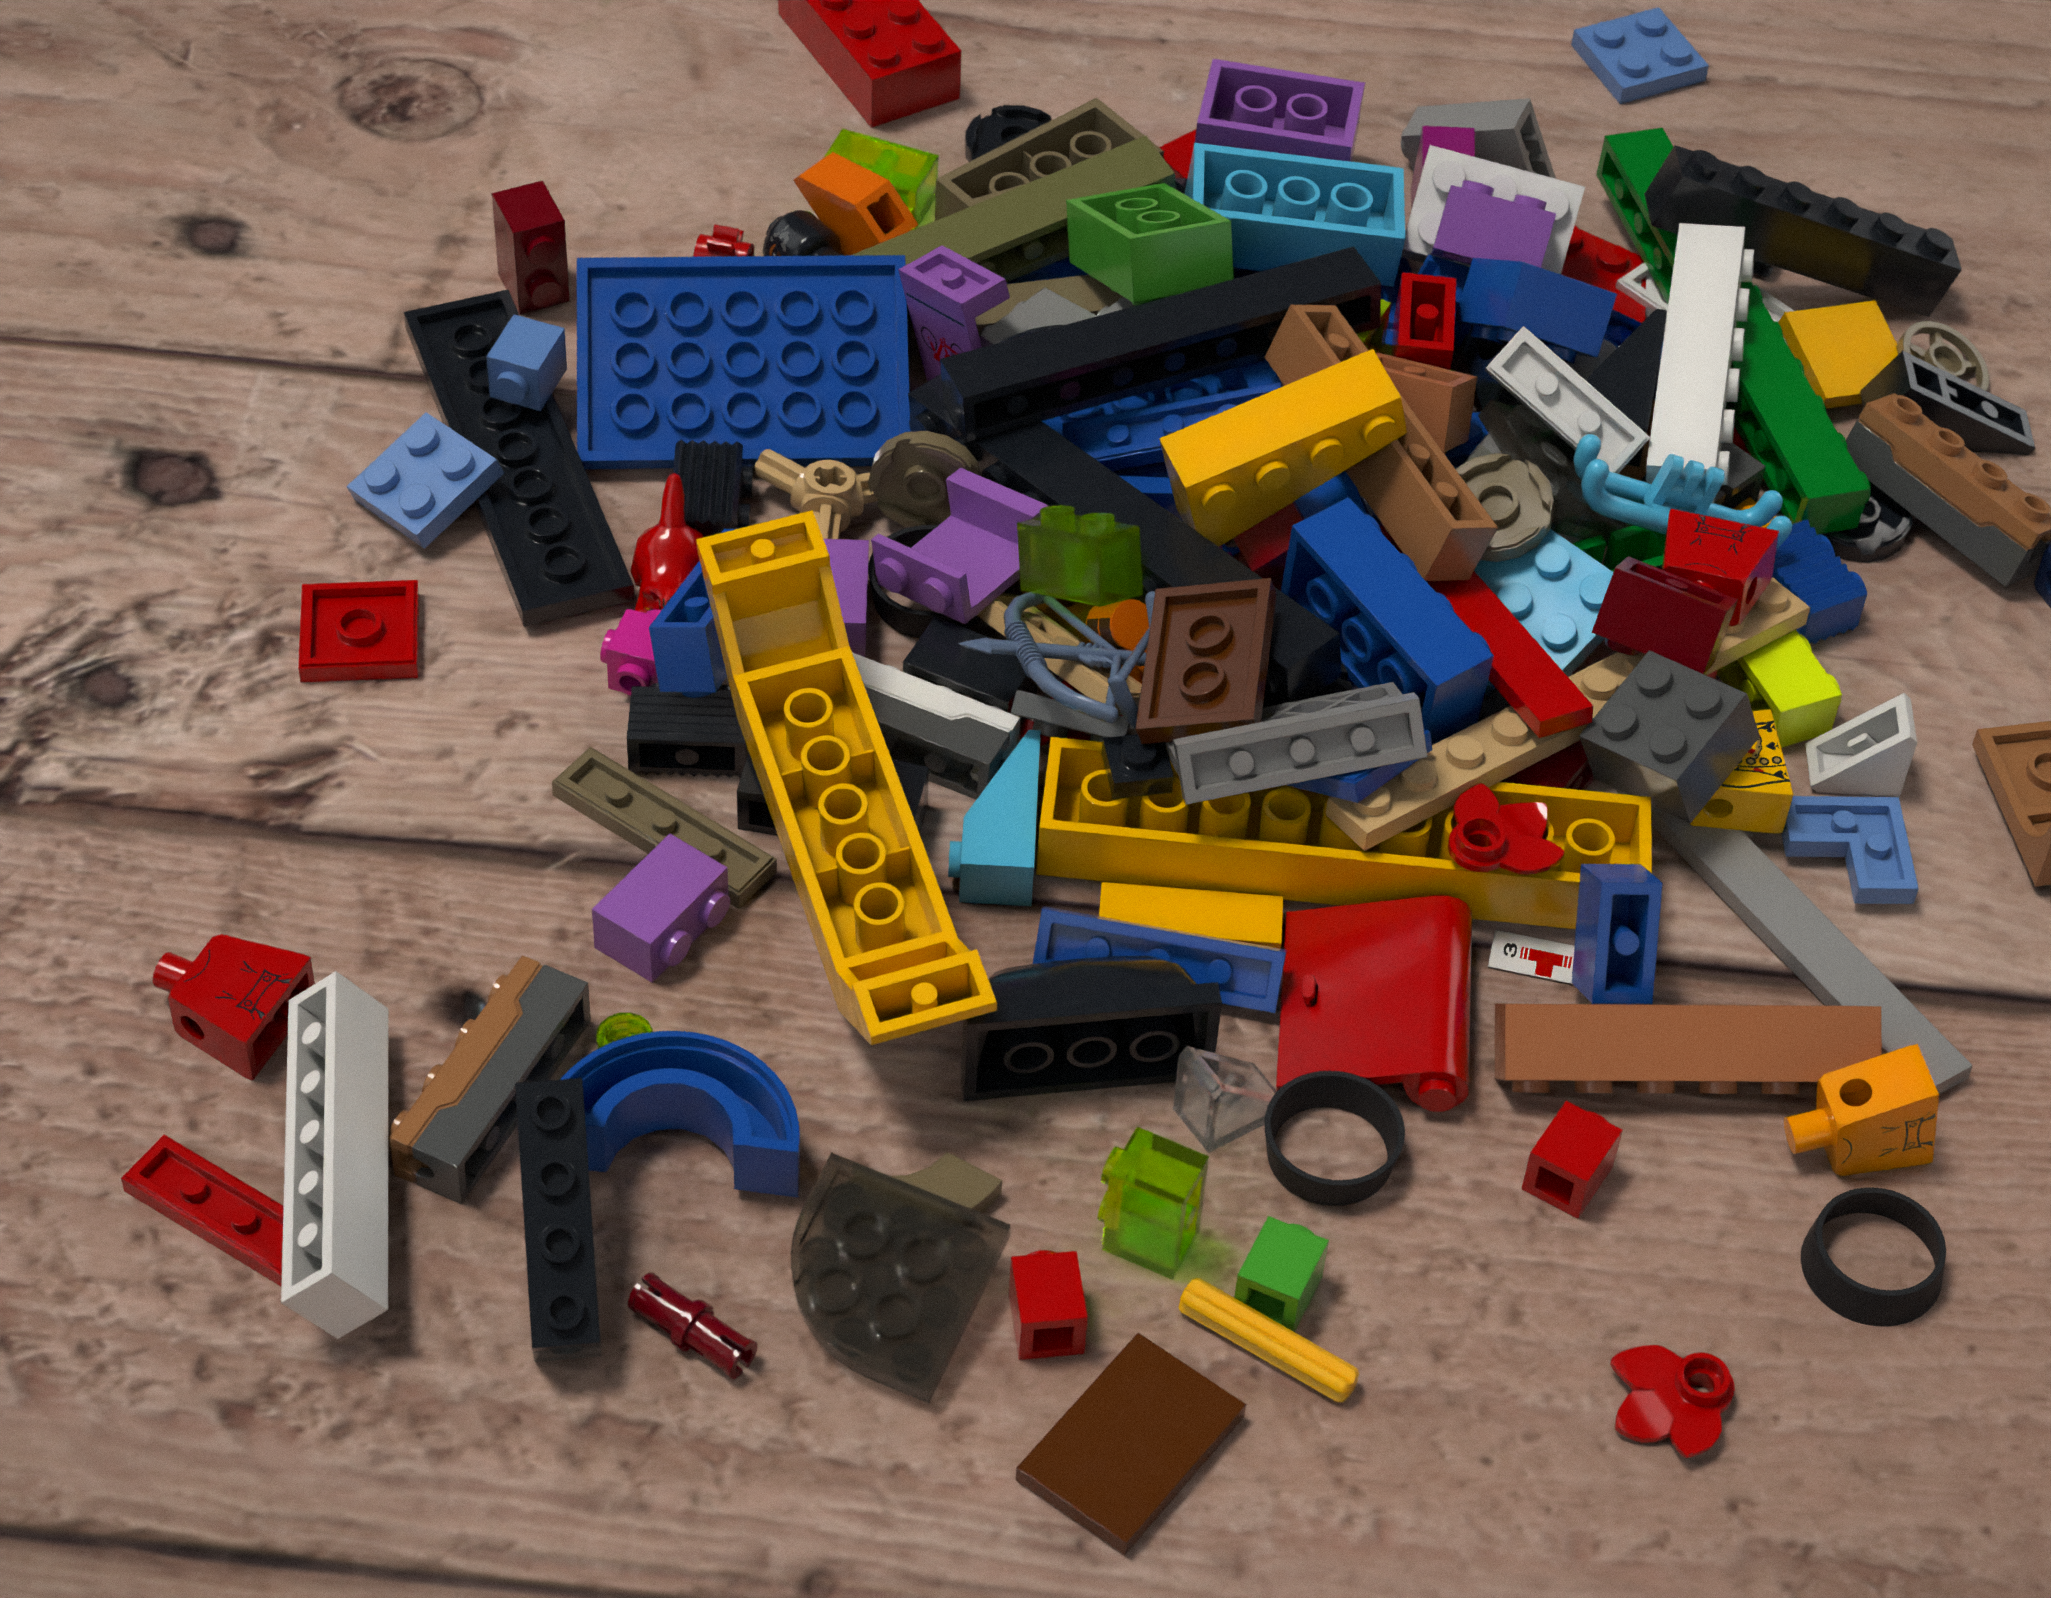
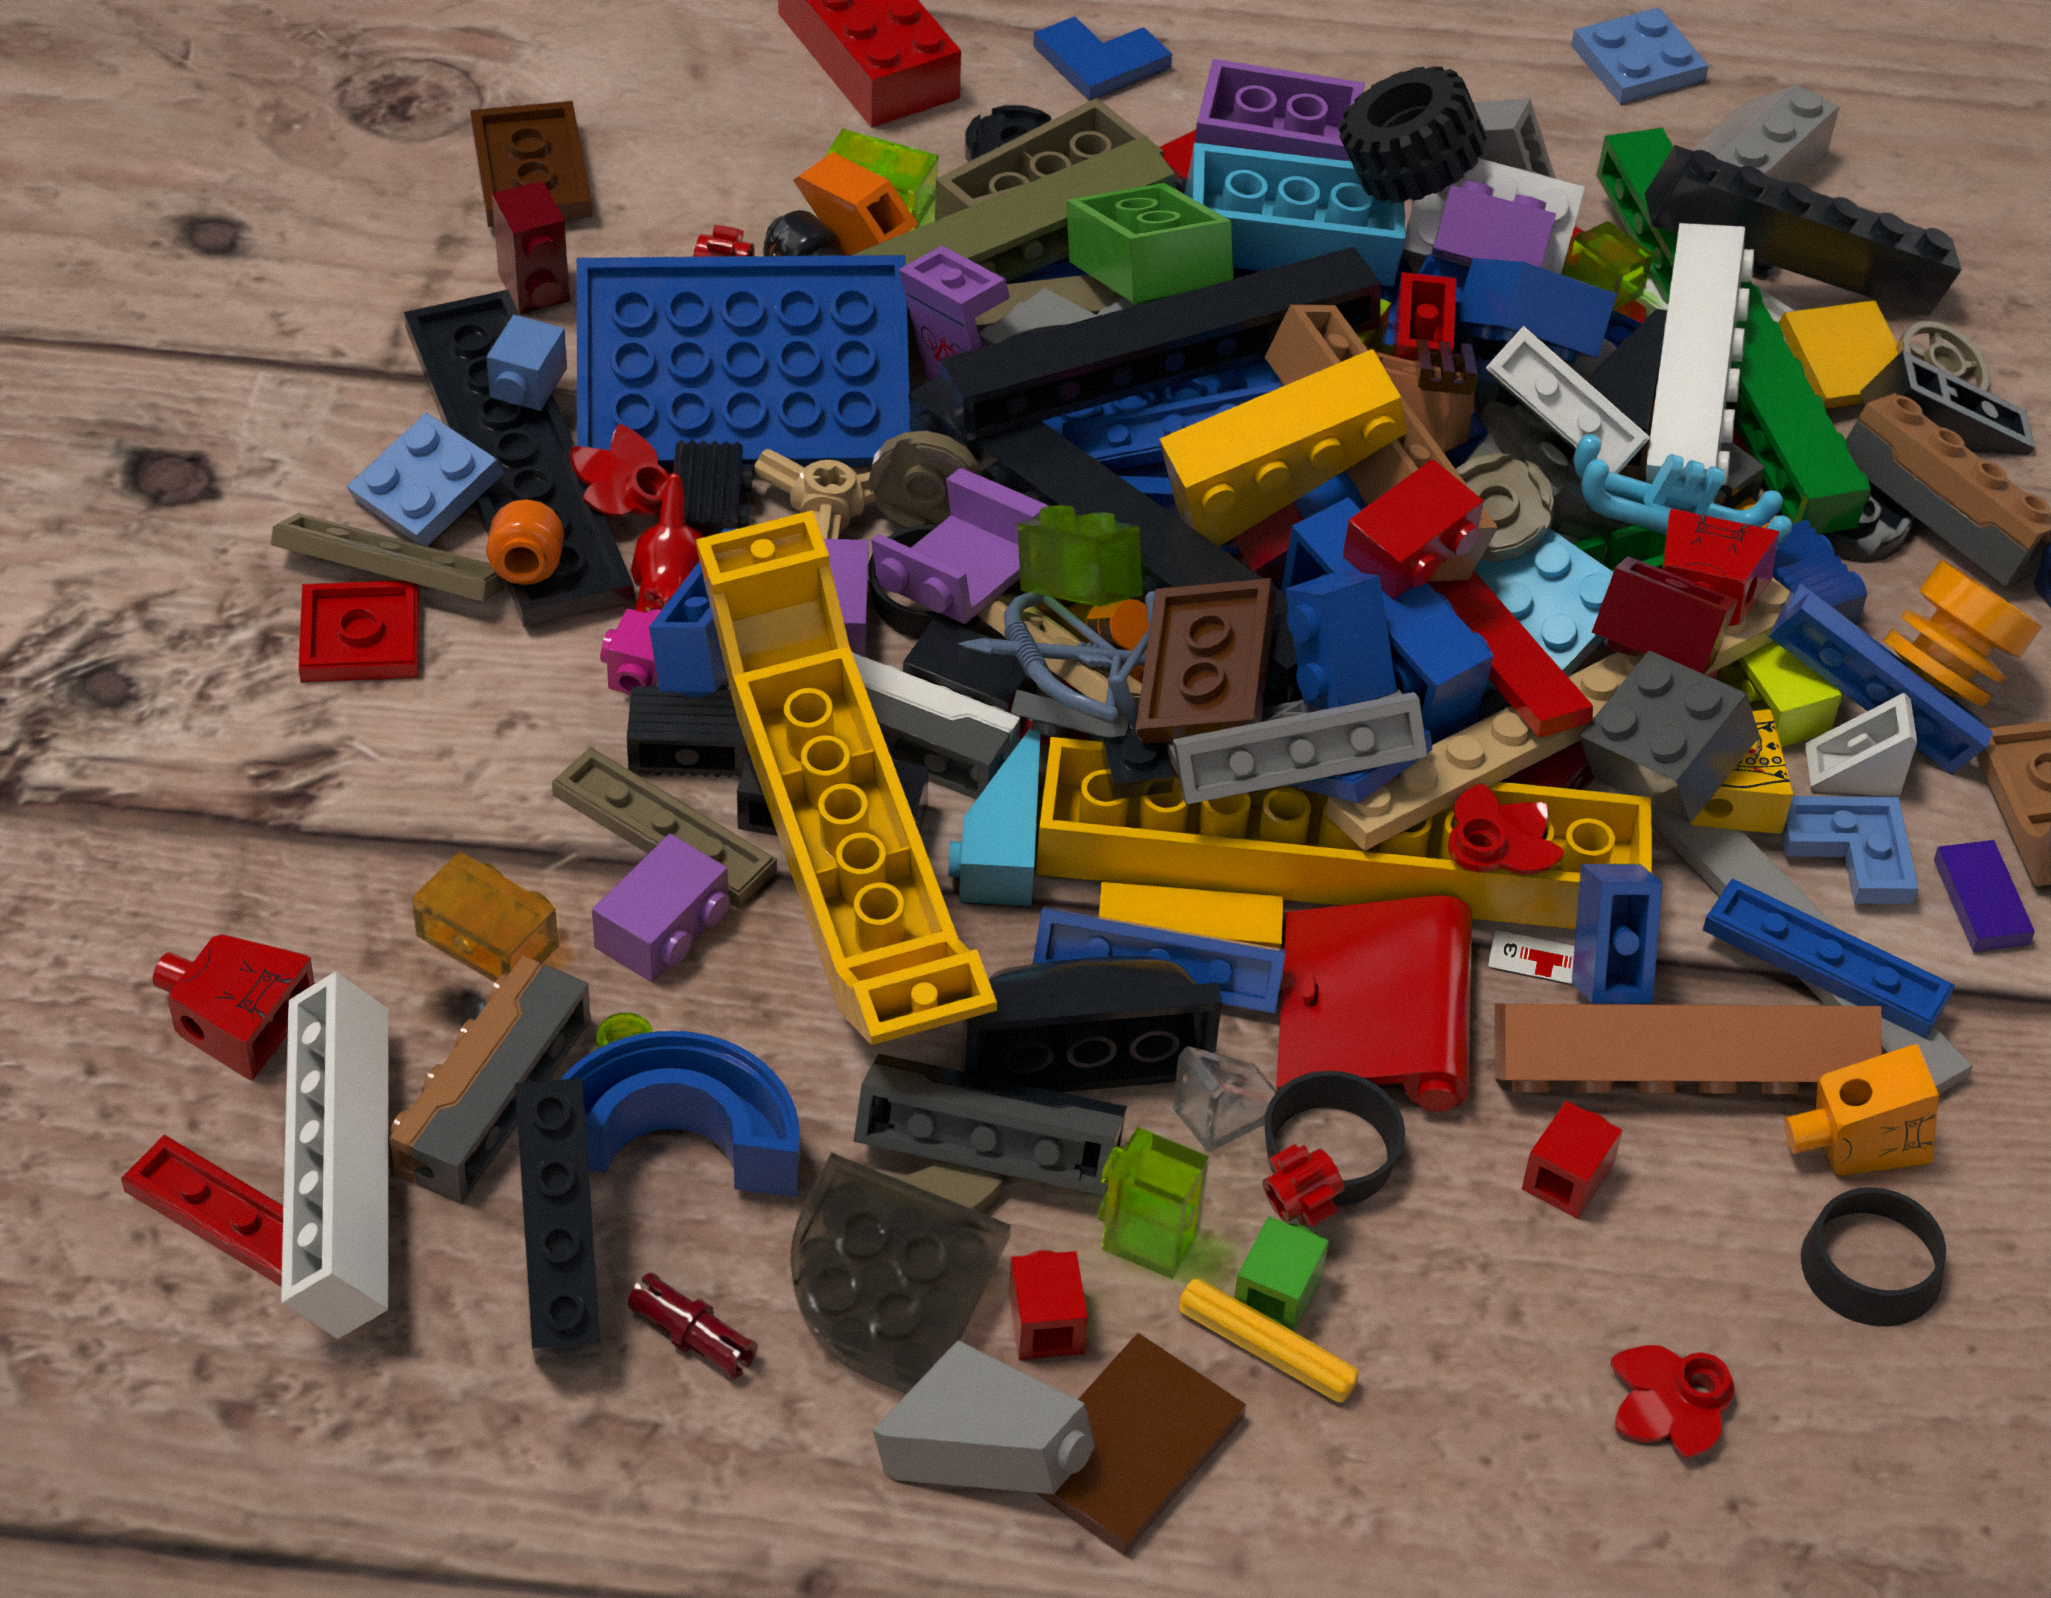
none -> dark tan tile [271,513,505,602]
none -> clear yellow brick [412,851,559,983]
none -> reddish brown plate [470,101,592,227]
none -> orange head [486,499,564,585]
none -> red plate [569,424,669,517]
none -> dark grey piece [853,1053,1127,1196]
none -> light grey slope [872,1340,1095,1494]
none -> blue tile [1033,16,1172,101]
none -> red gear [1262,1144,1344,1227]
none -> blue brick [1285,569,1397,709]
none -> black tyre [1338,66,1487,203]
none -> red brick [1343,459,1484,600]
none -> dark brown tile [1414,339,1478,395]
none -> clear neon green brick [1563,221,1654,311]
none -> light grey slope [1691,84,1839,183]
none -> blue tile [1702,878,1955,1039]
none -> blue fence [1768,583,1993,774]
none -> light orange wheel [1883,559,2042,708]
none -> dark purple tile [1933,840,2035,952]

